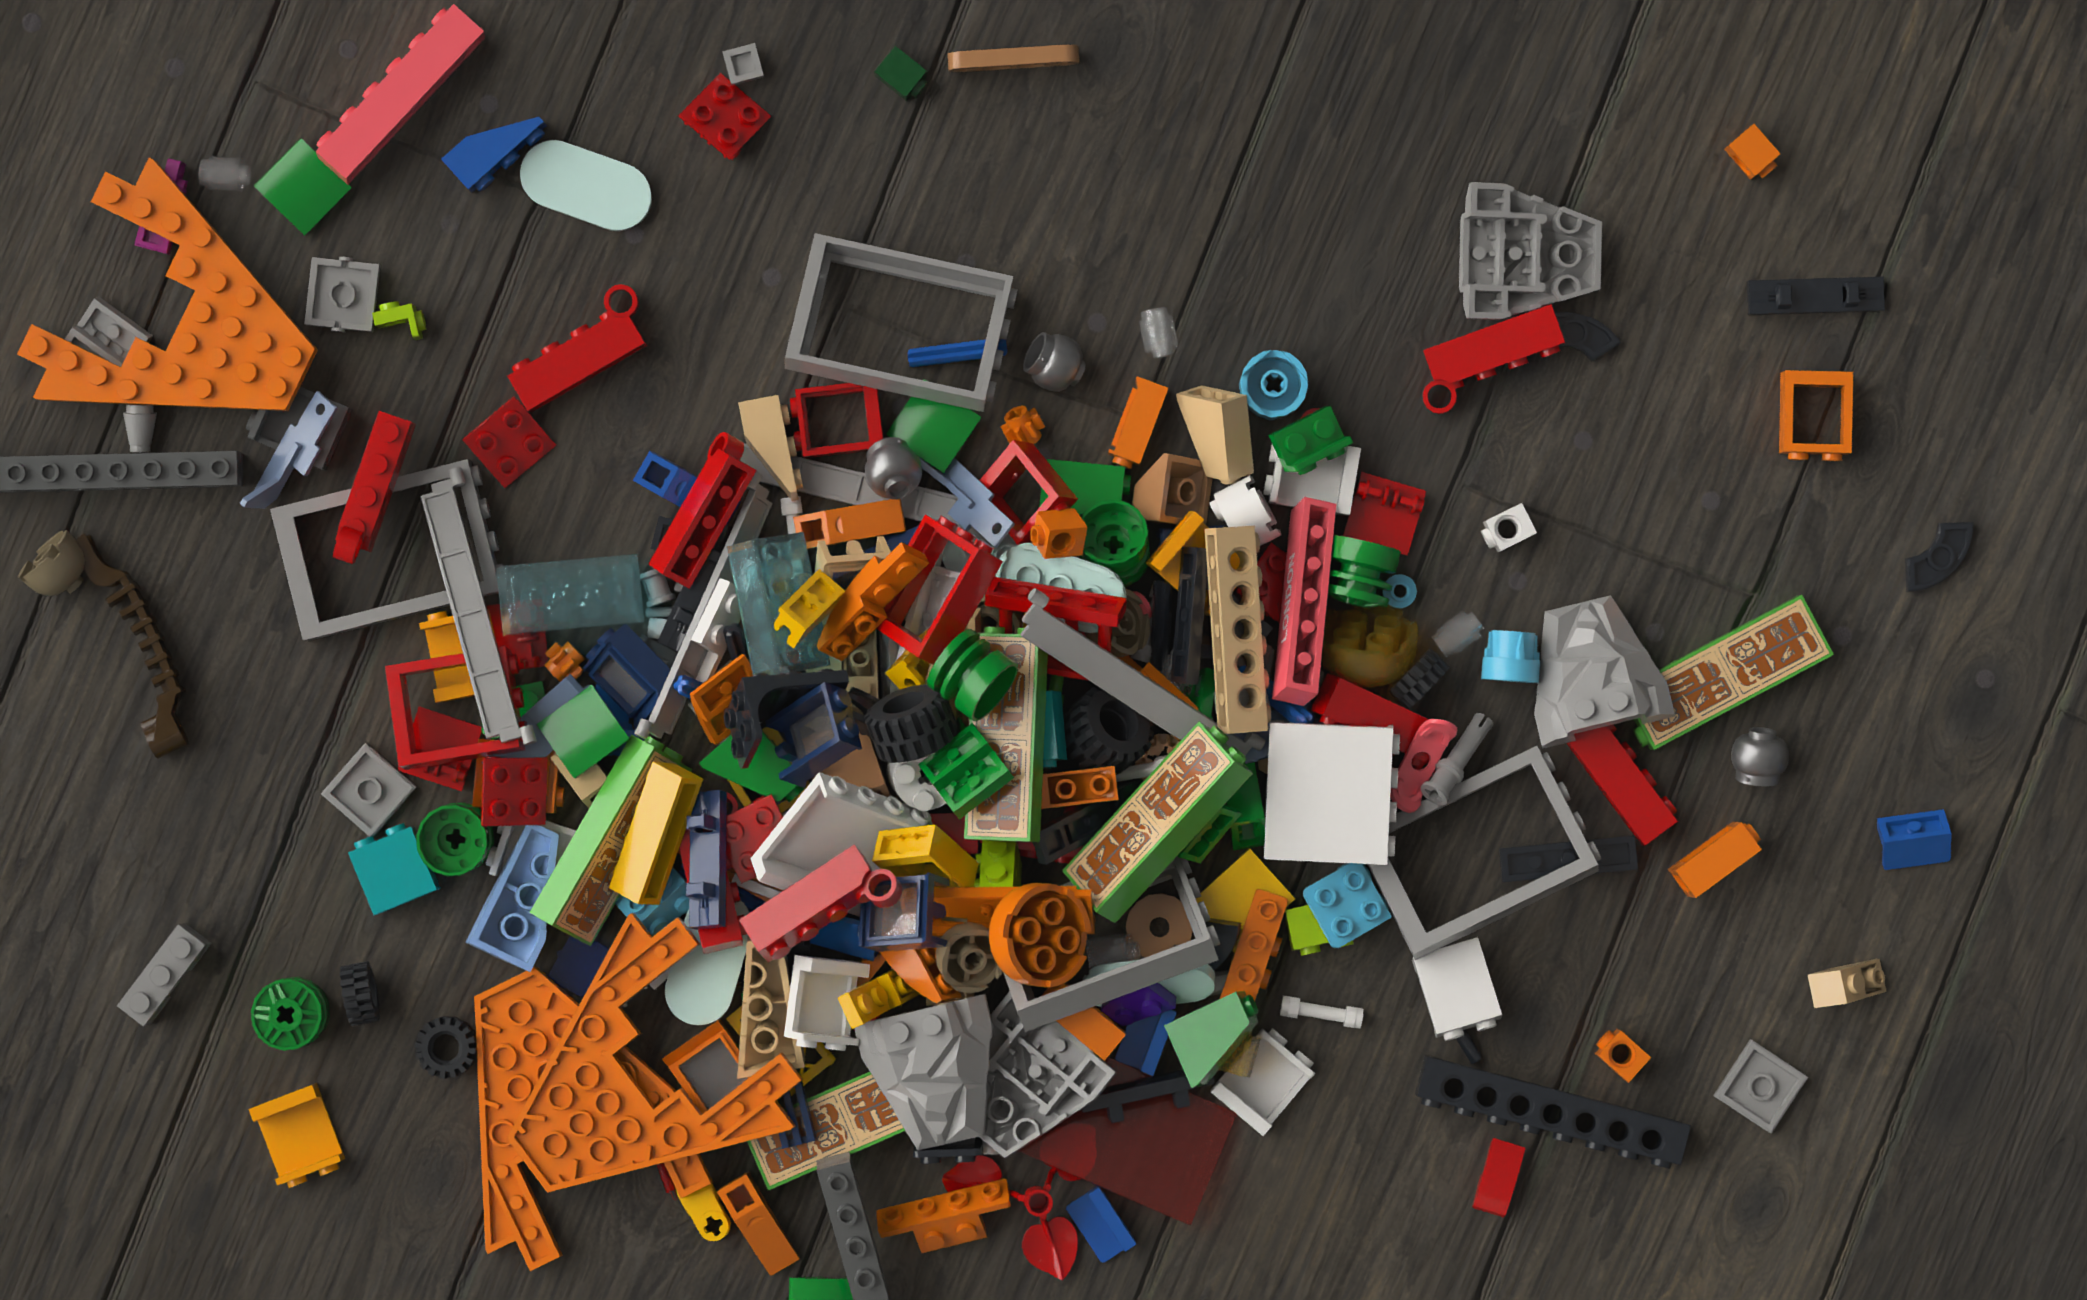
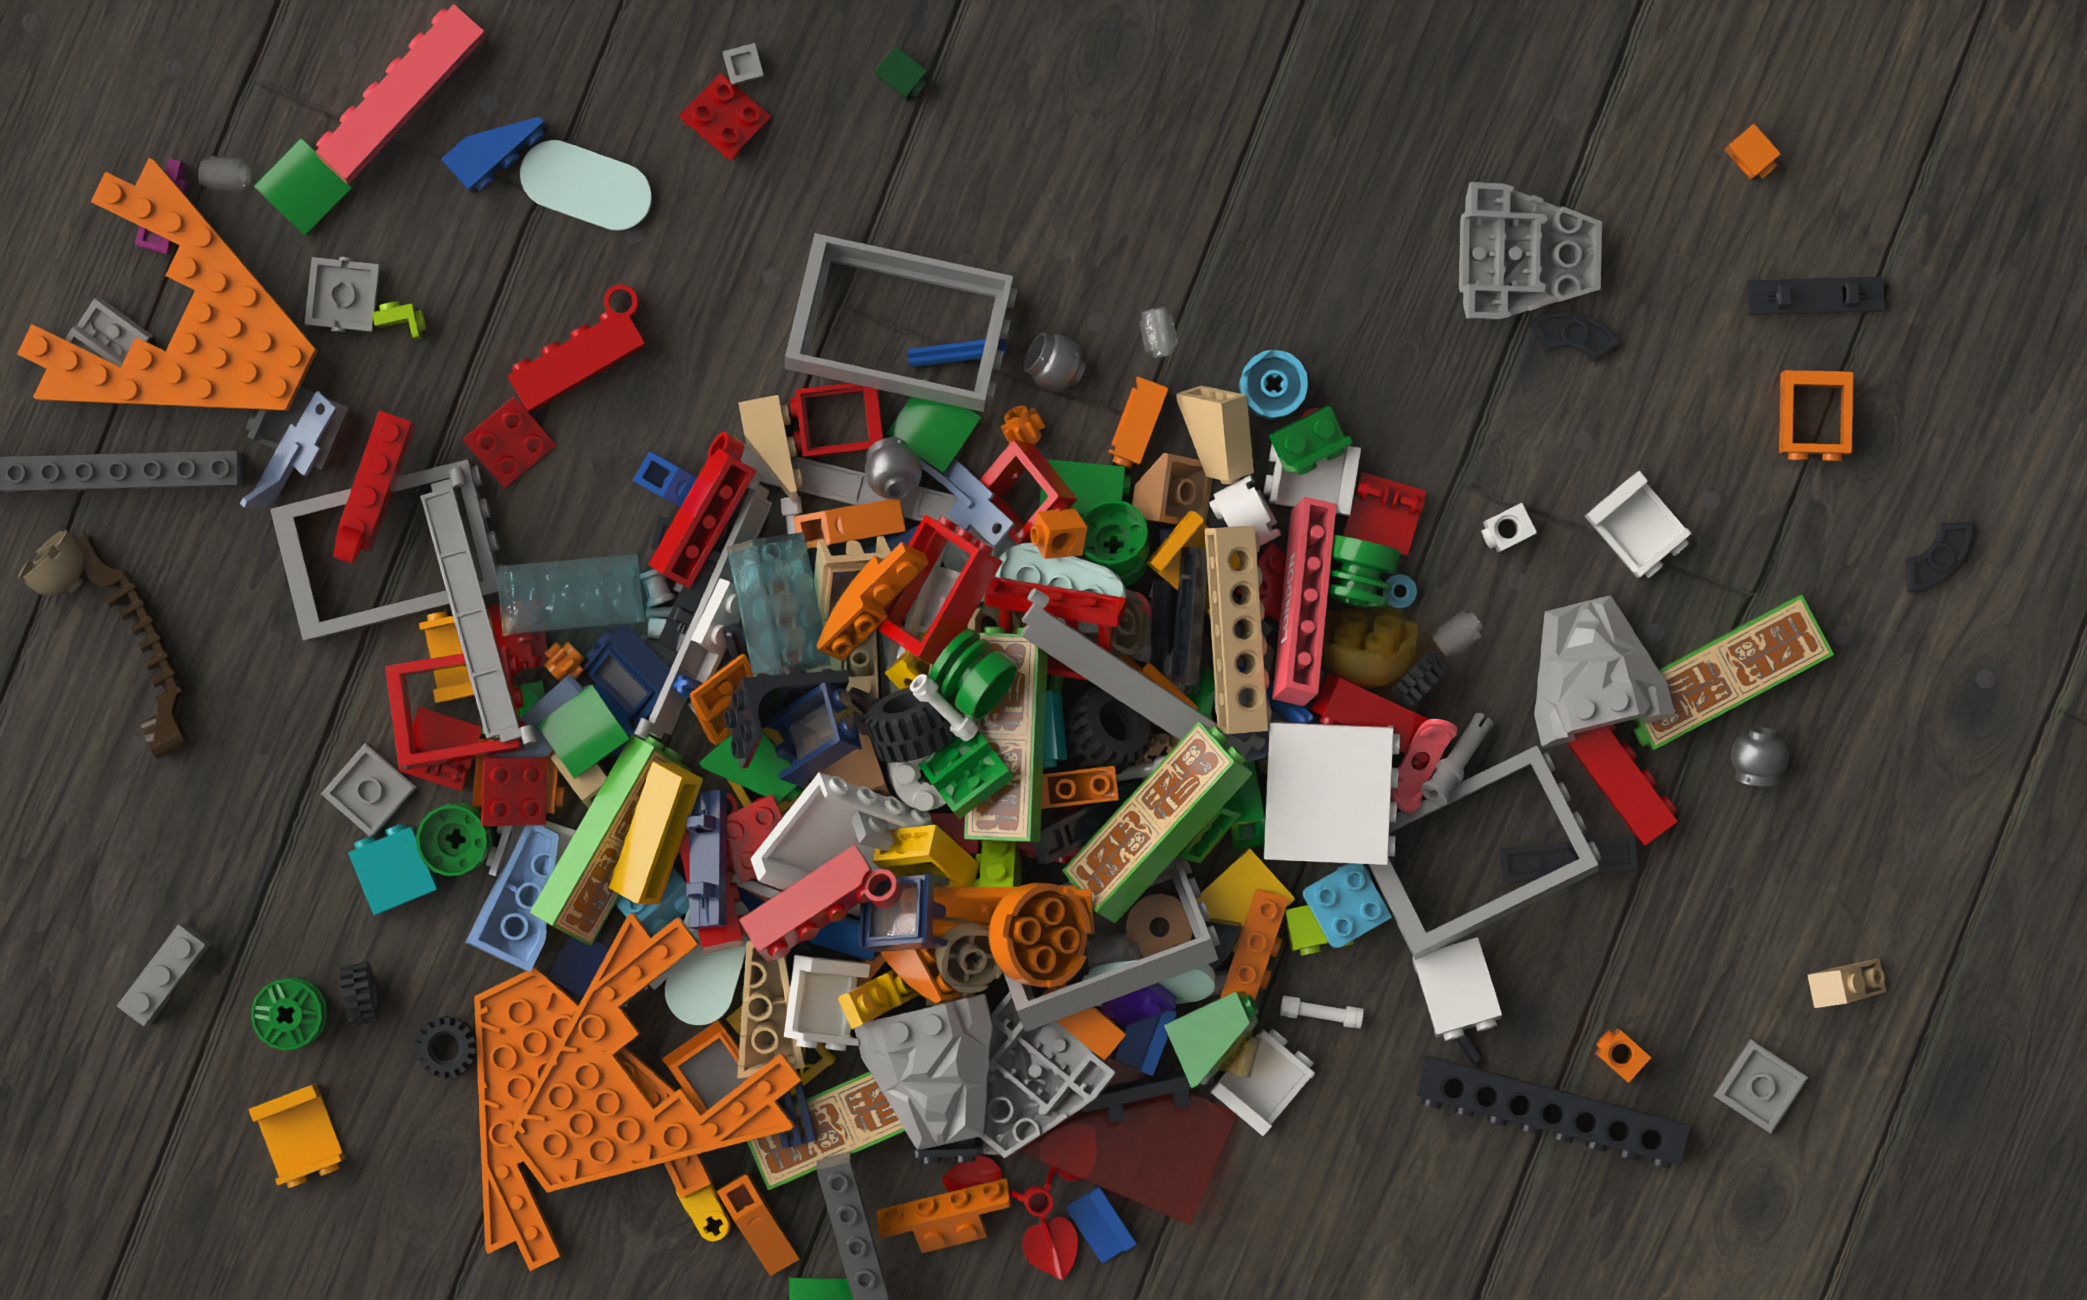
light grey cone [123,404,157,452] -> none
red piece [656,1163,677,1201] -> none
yellow hinge [774,569,845,649] -> none
medium nougat beam [947,45,1080,72] -> none
red hinge [1423,304,1565,413] -> none
red slope [1472,1138,1525,1217] -> none
medium azure piece [1481,630,1540,683] -> none
orange window [1667,821,1762,898] -> none
blue panel [1877,809,1952,870] -> none
none -> light grey plate [850,811,894,851]
none -> white bar [910,674,978,741]
none -> white panel [1585,471,1691,578]

